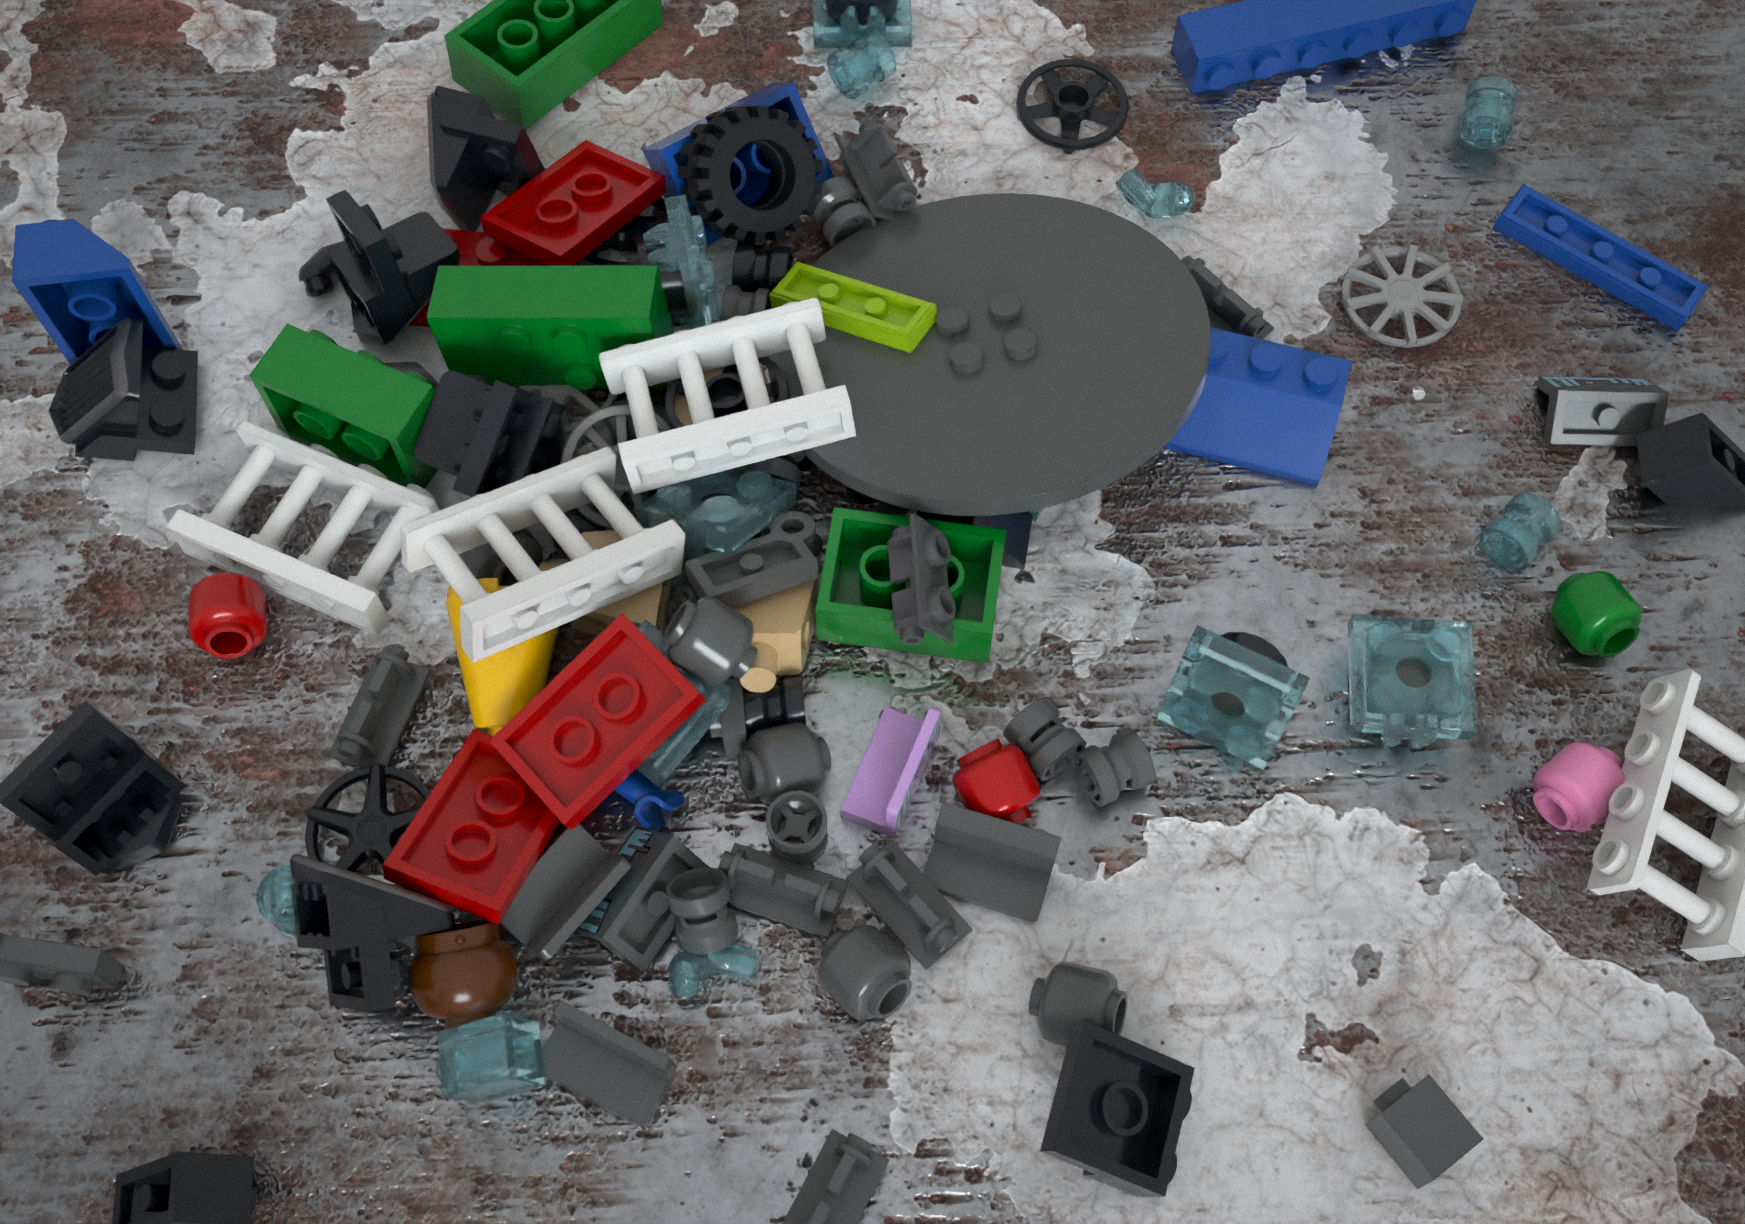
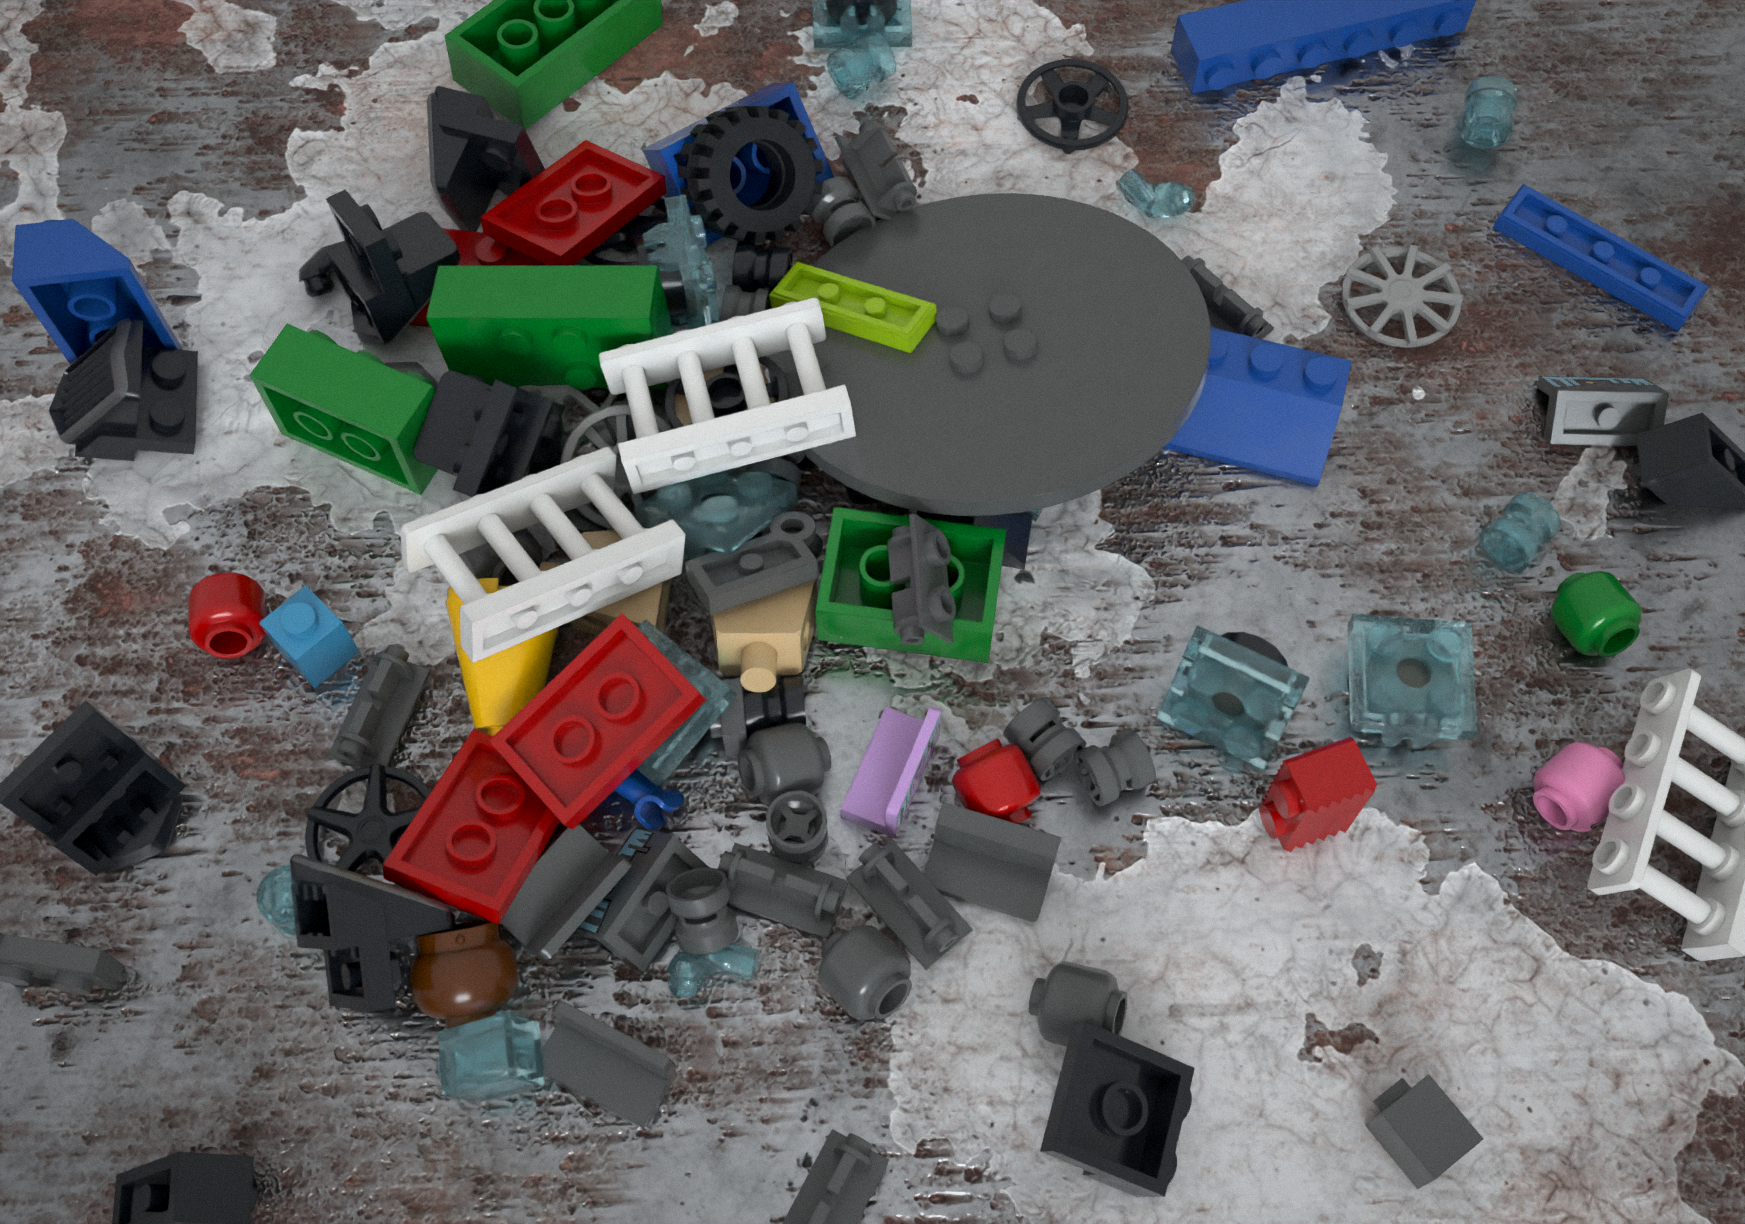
white fence [166,420,440,636] -> none
dark grey head [663,596,758,687] -> none
none -> dark azure brick [259,585,360,689]
none -> red brick [1259,737,1377,852]

